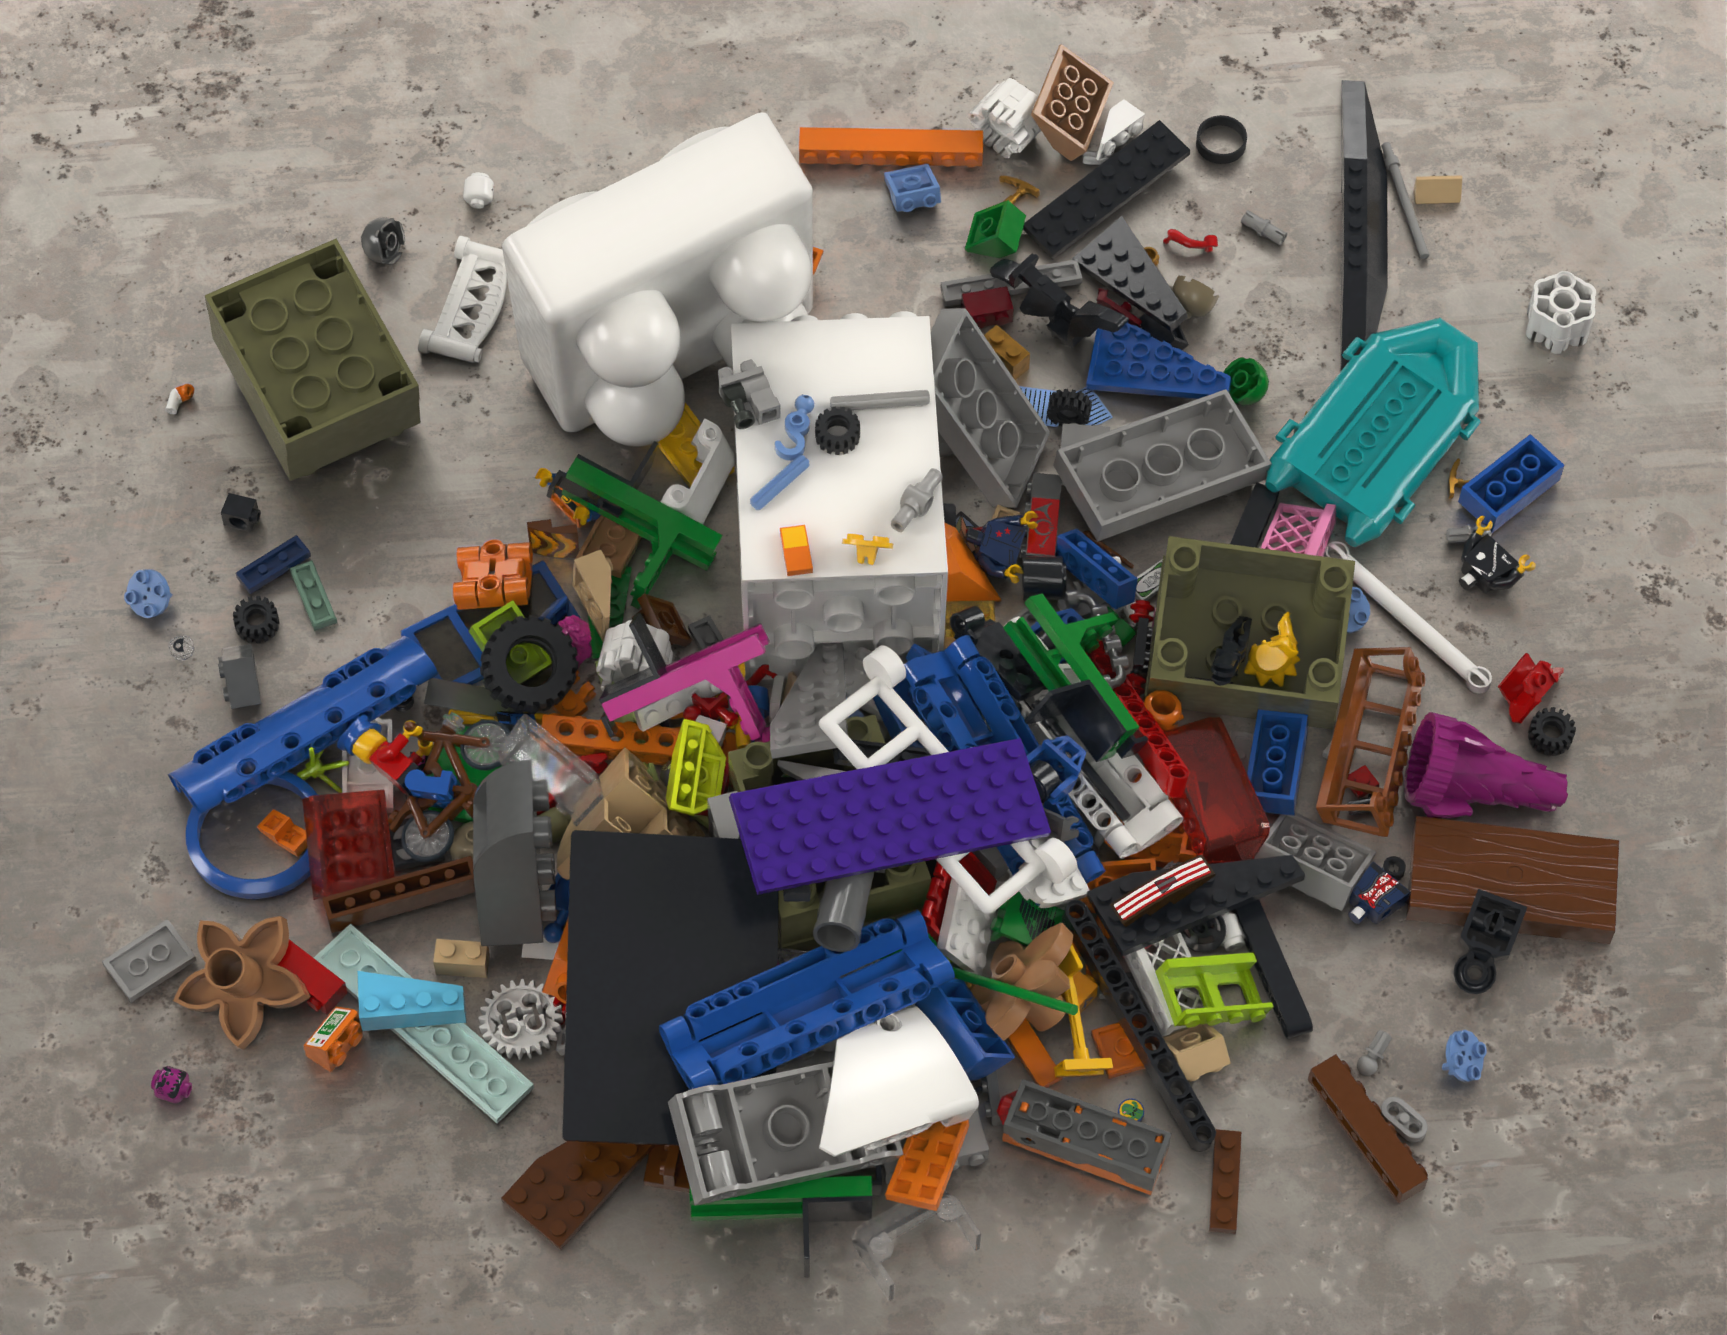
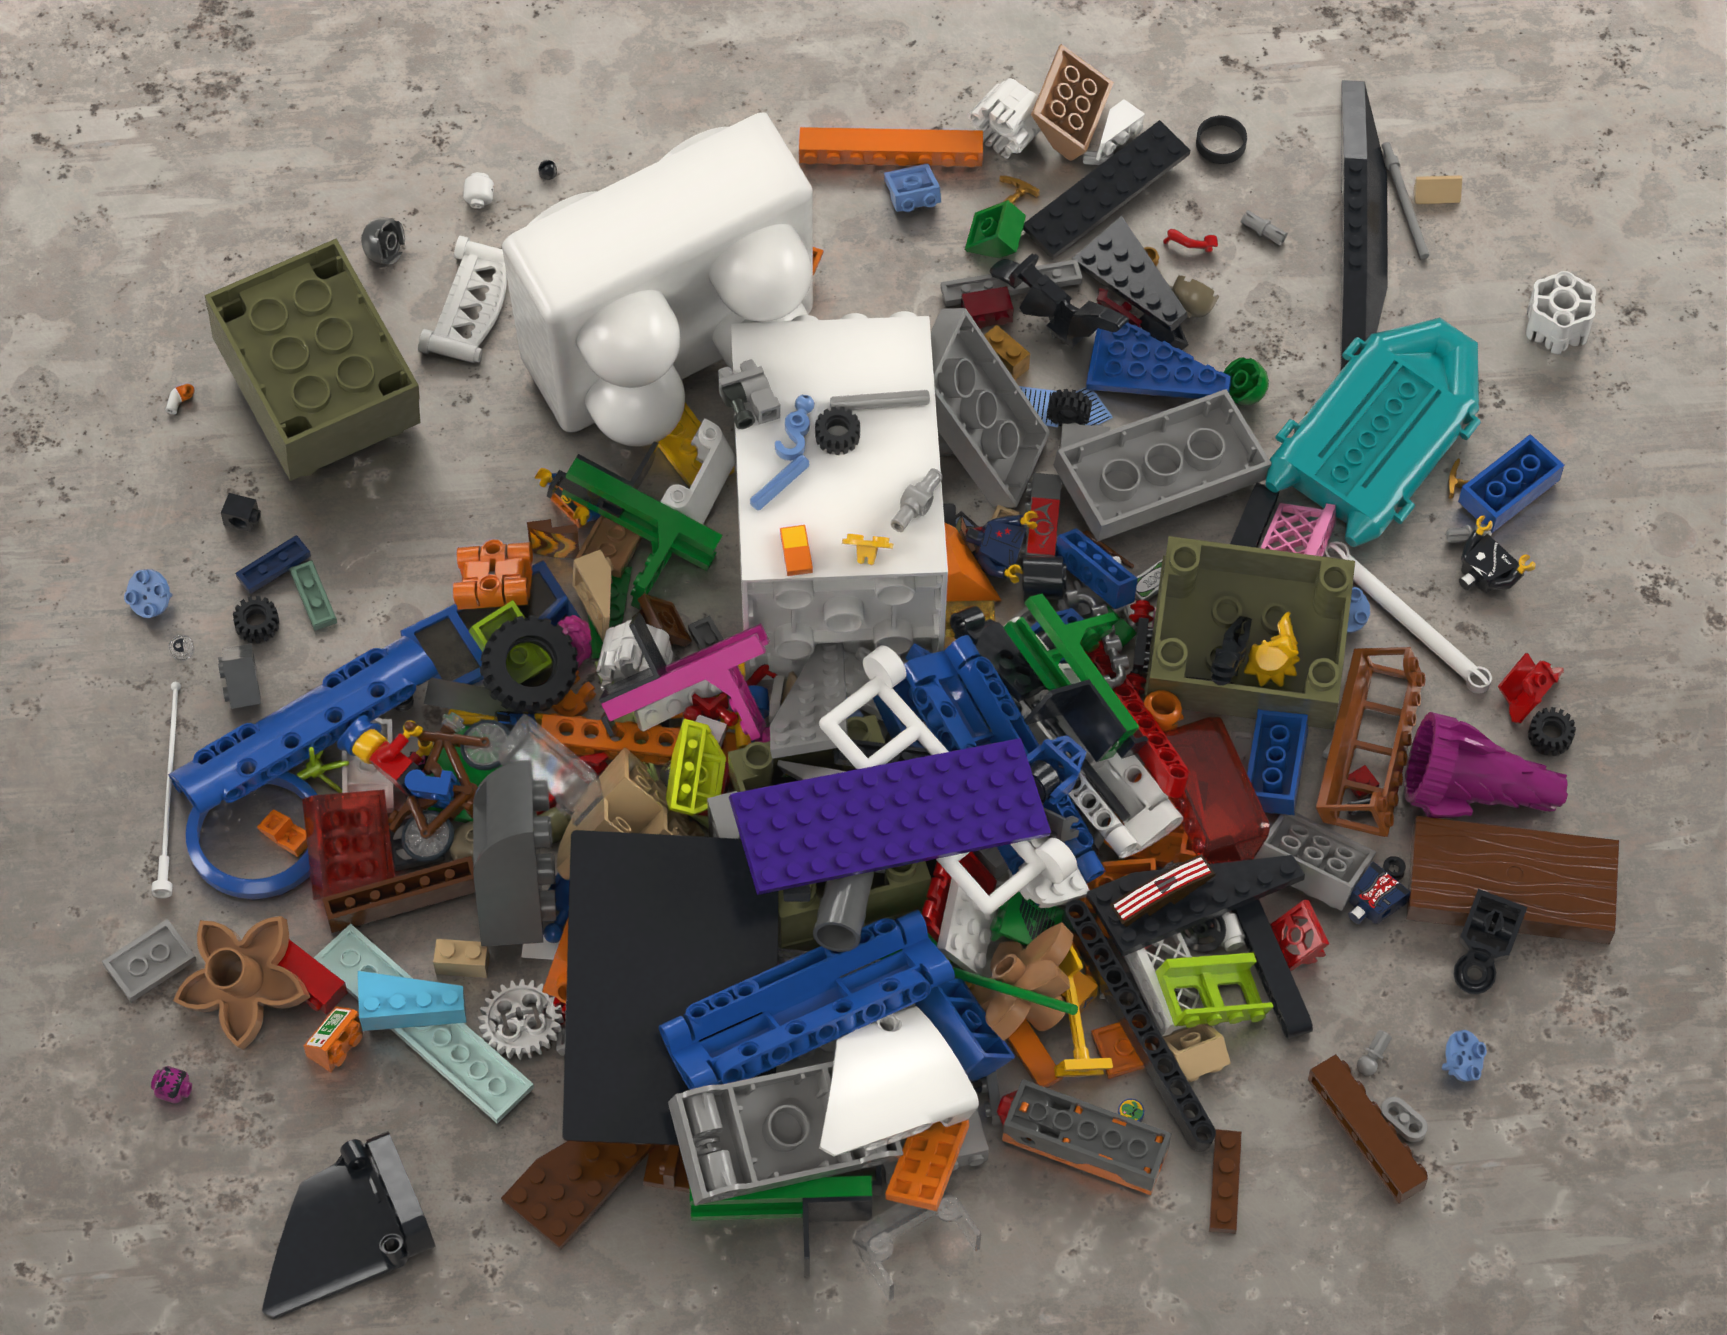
none -> white piece [151,681,181,898]
none -> black panel [262,1131,436,1319]
none -> black hinge [538,160,557,180]
none -> red piece [1270,900,1329,971]

